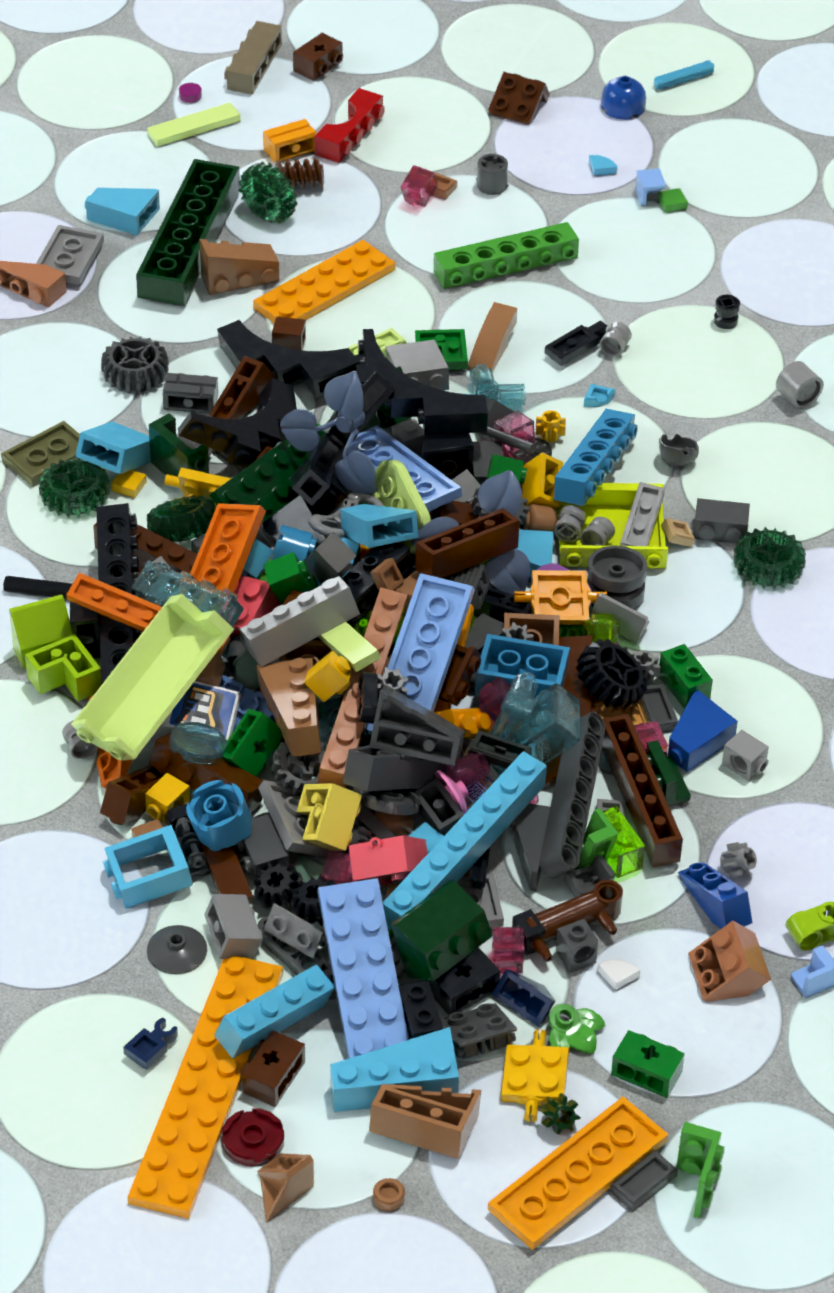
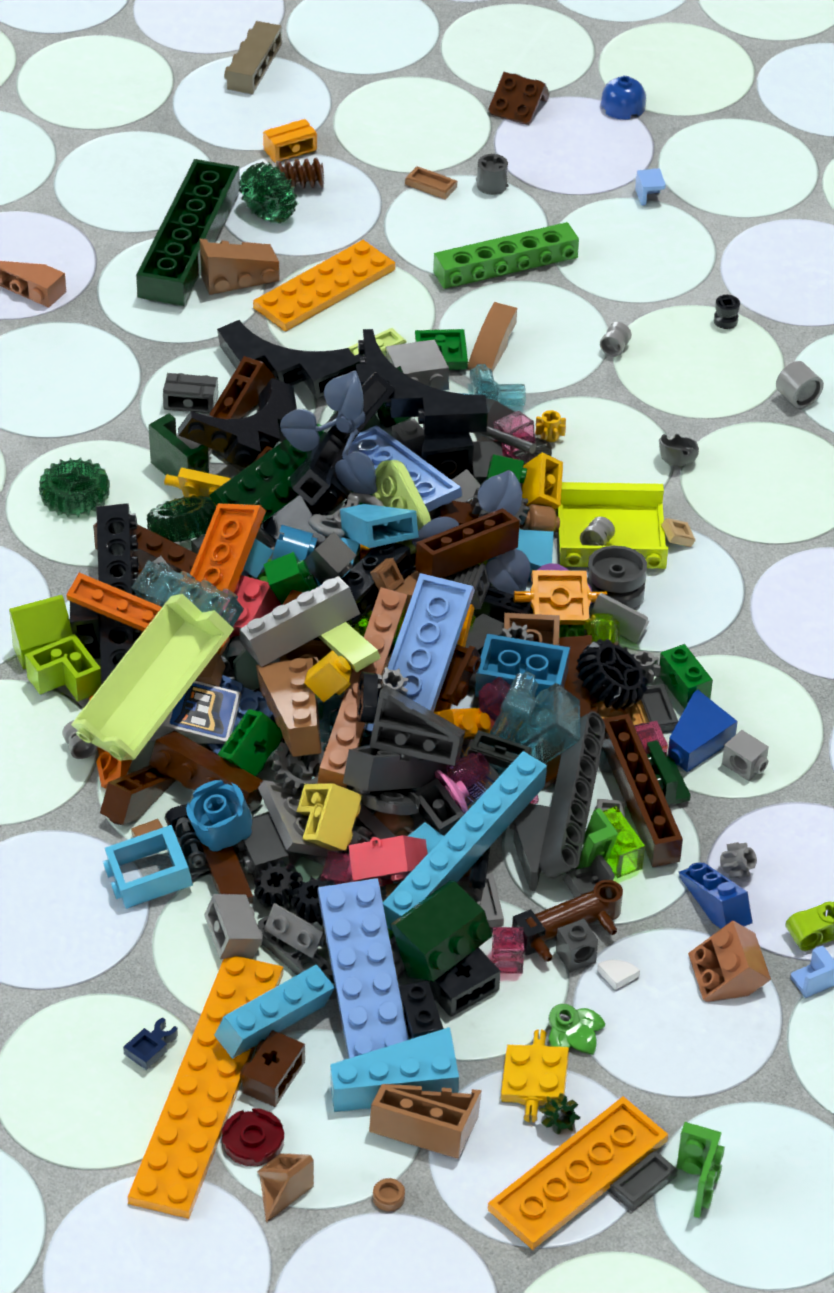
olive tile [1,421,83,487] -> none
black axle [3,576,73,599] -> none
light grey plate [36,225,104,285] -> none
medium azure brick [75,422,151,474] -> none
medium azure slope [84,188,160,236] -> none
dark grey gear [101,336,169,393] -> none
yellow tile [111,470,147,498] -> none
yellow brick [145,773,190,824] -> none
yellowish green tile [147,102,241,147] -> none
dark grey dish [147,925,207,974] -> none
clear light blue tile [169,722,227,764] -> none
magenta tile [179,82,202,103] -> none
reddish brown panel [272,317,306,350] -> none
reddish brown brick [293,32,343,81] -> none
red arch [315,88,385,163] -> none
clear pink brick [400,165,438,207] -> none
dark grey hinge [441,1003,517,1059] -> none
dark blue slope [492,969,555,1027] -> none
black hinge [545,320,607,366] -> none
dark azure brick [554,409,638,506] -> none
light grey wheel [554,505,586,543] -> none
medium azure tile [583,384,615,407] -> none
medium azure tile [589,155,617,176] -> none
green brick [611,1030,685,1098] -> none
light grey tile [620,482,665,546] -> none
medium azure axle [653,60,715,90] -> none
bright green tile [657,188,688,212] -> none
dark grey brick [693,498,750,544] -> none
clear green gear [733,527,806,590] -> none

